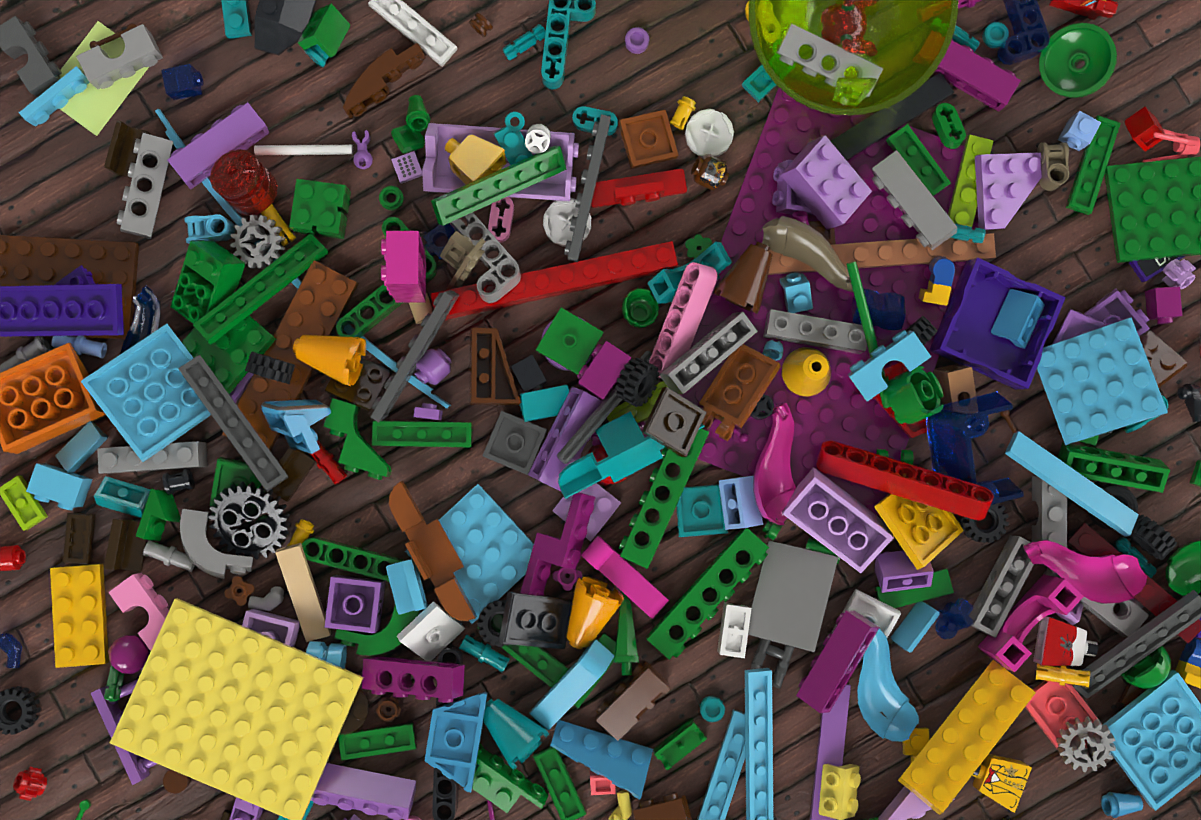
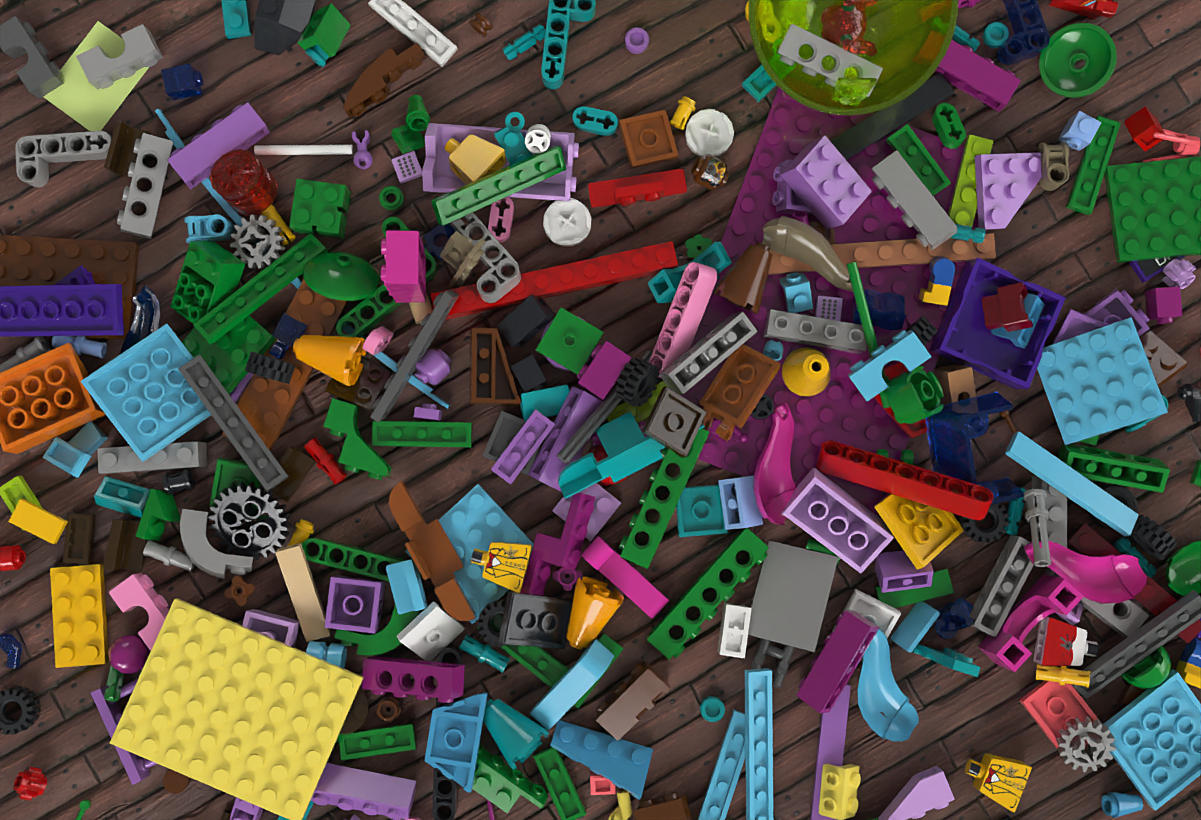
medium azure plate [19,66,89,127] -> none
medium azure brick [26,463,93,510] -> none
reddish brown hinge [89,23,137,49] -> none
light grey arm [248,586,284,611] -> none
dark azure piece [261,400,331,454] -> none
dark grey plate [564,114,611,263] -> none
green bar [614,591,639,676] -> none
green hair [622,288,659,328] -> none
green hinge [653,718,707,771] -> none
green plate [762,518,783,541] -> none
yellow brick [898,660,1036,815] -> none
yellow plate [902,728,929,763] -> none
none -> yellow tile [8,499,68,544]
none -> light grey beam [15,131,112,188]
none -> medium azure tile [43,436,92,478]
none -> clear blue plate [269,314,308,360]
none -> green dish [303,252,379,301]
none -> bright pink beam [363,326,393,355]
none -> yellow torso [471,541,532,593]
none -> medium lavender plate [491,409,556,484]
none -> black hinge [497,295,556,347]
none -> lavender tile [815,296,843,321]
none -> teal wing [912,644,980,677]
none -> dark red piece [981,282,1033,332]
none -> teal axle [1004,487,1027,535]
none -> light grey pin [1023,489,1051,567]

